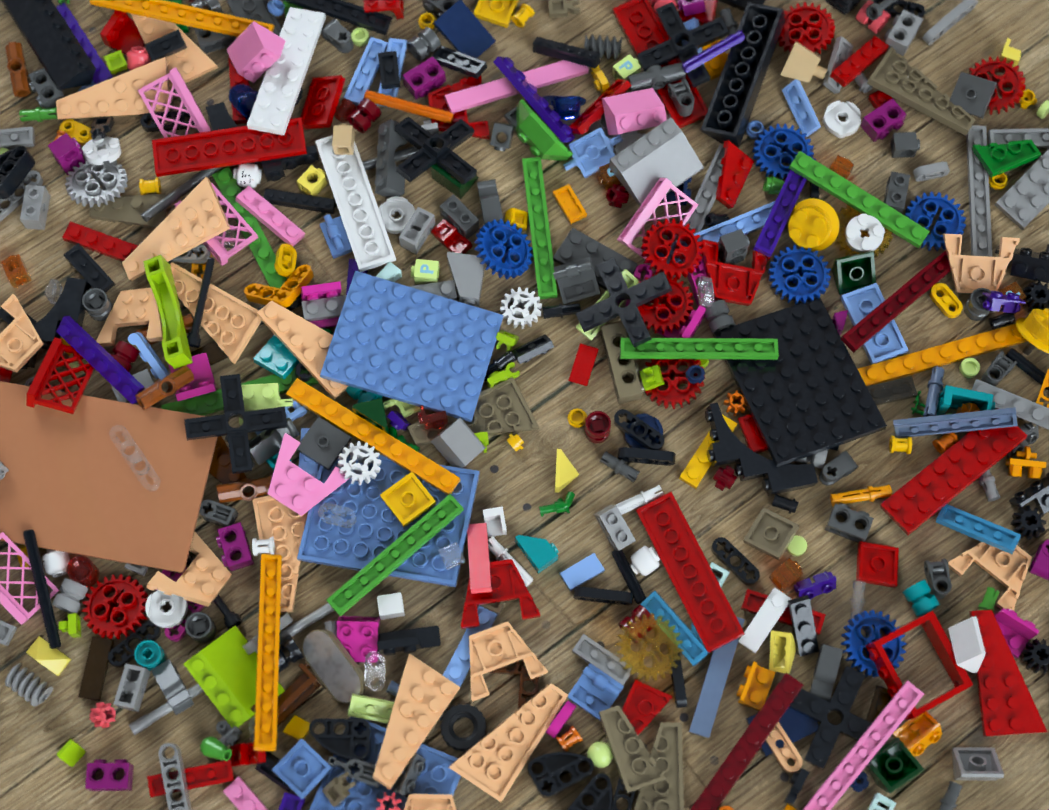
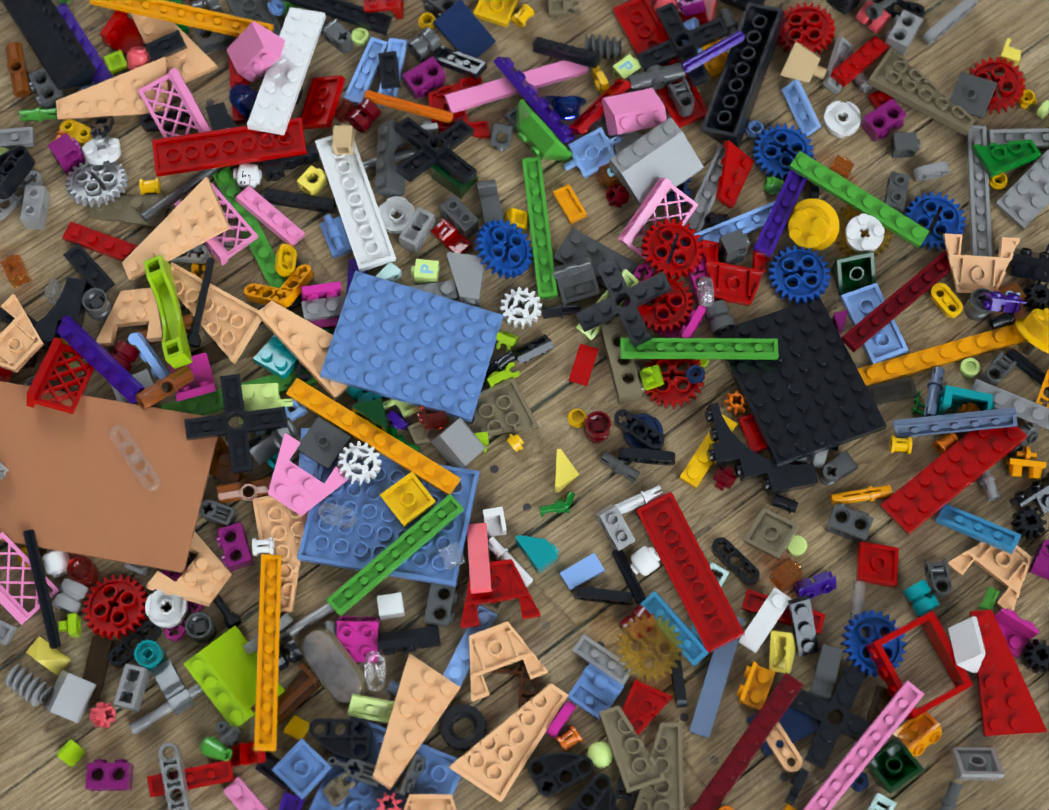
none -> light grey slope [44,670,96,723]
none -> dark grey brick [424,582,459,629]

